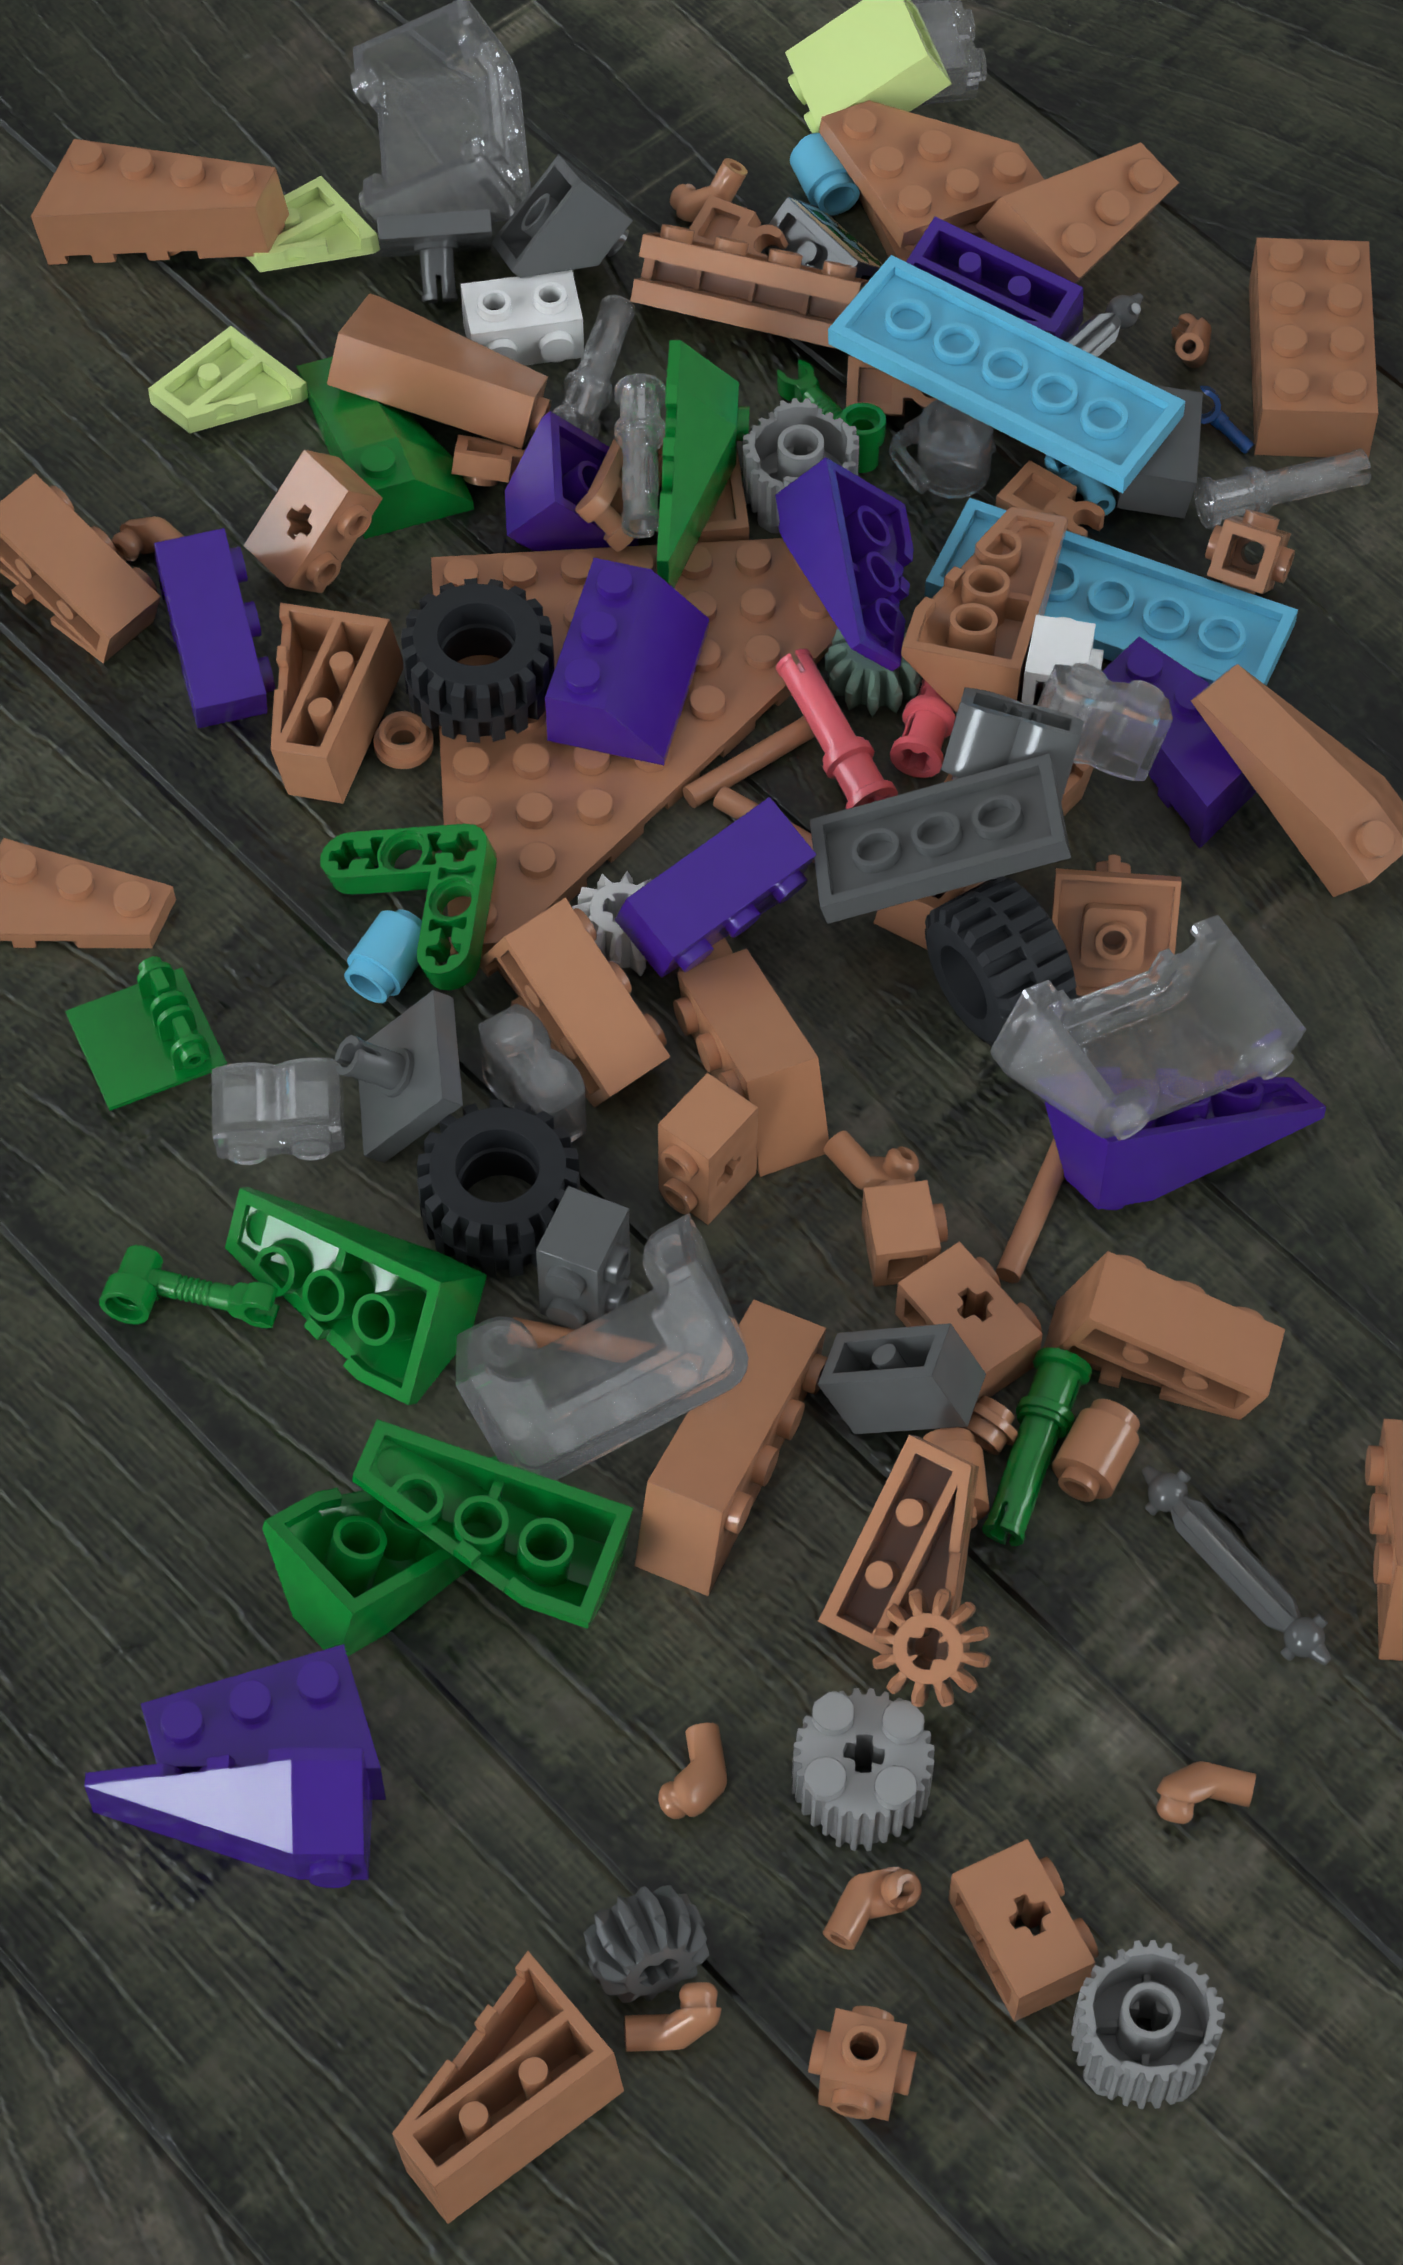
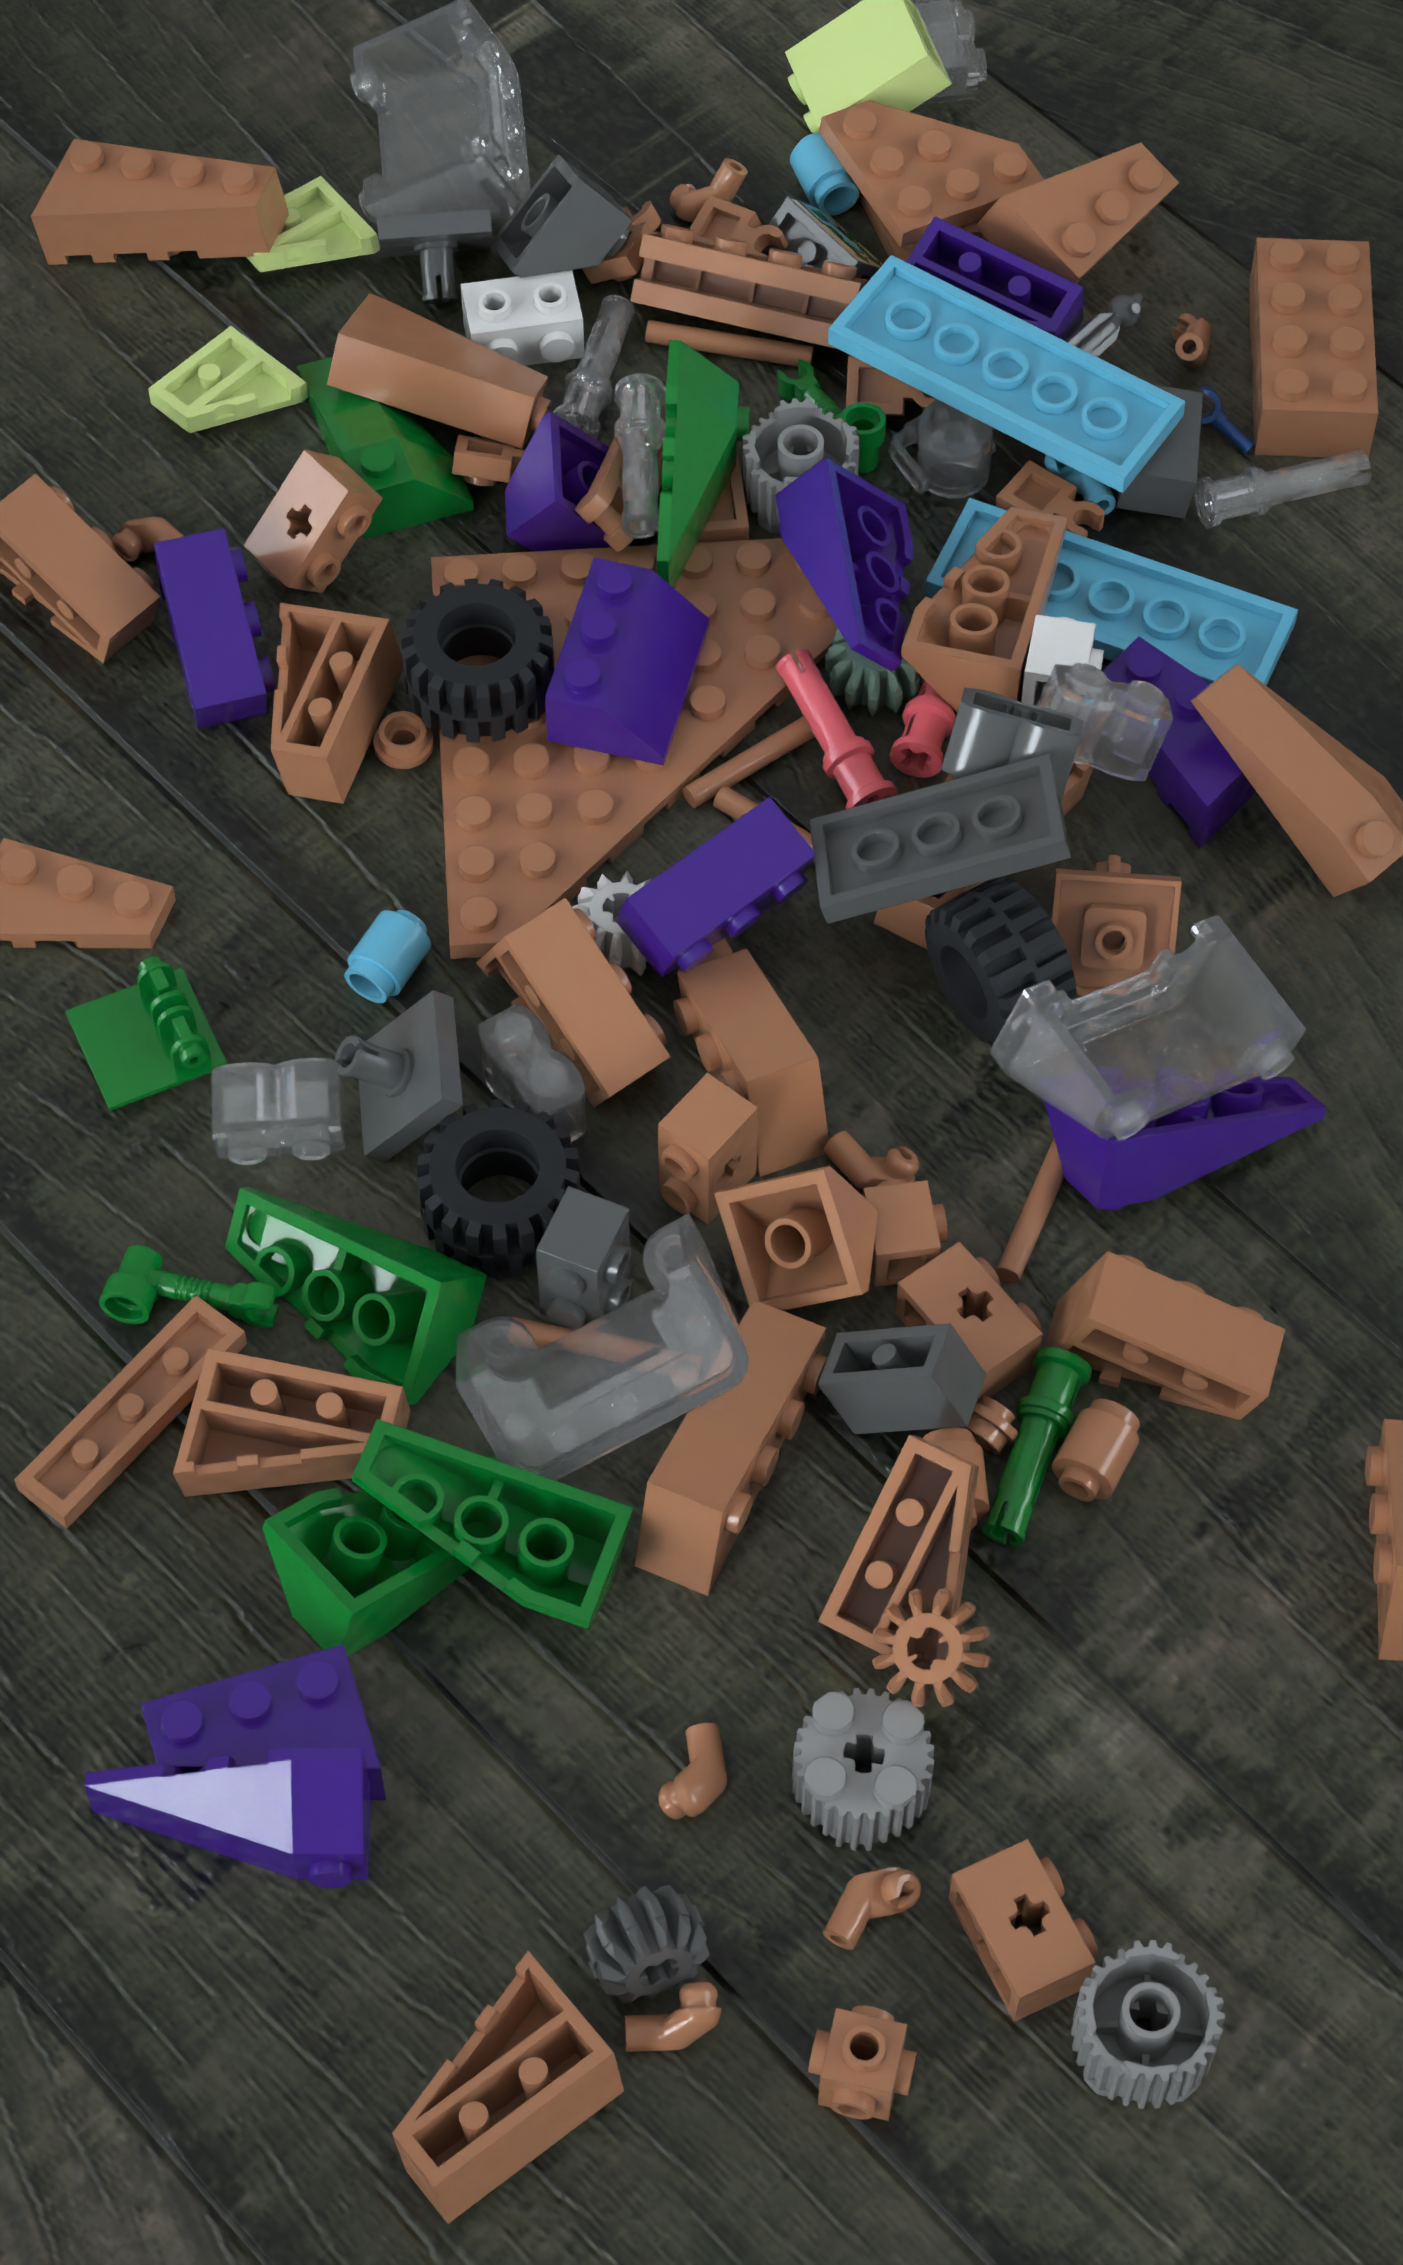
green beam [320,824,497,991] -> none
dark grey wheel [1142,1465,1331,1666] -> none
nougat arm [1156,1761,1256,1824] -> none
nougat brick [1205,509,1295,595] -> none
none -> nougat plate [14,1295,247,1529]
none -> nougat wedge [173,1348,411,1497]
none -> nougat plate [582,201,661,284]
none -> nougat bar [645,320,815,367]
none -> nougat slope [714,1166,879,1311]

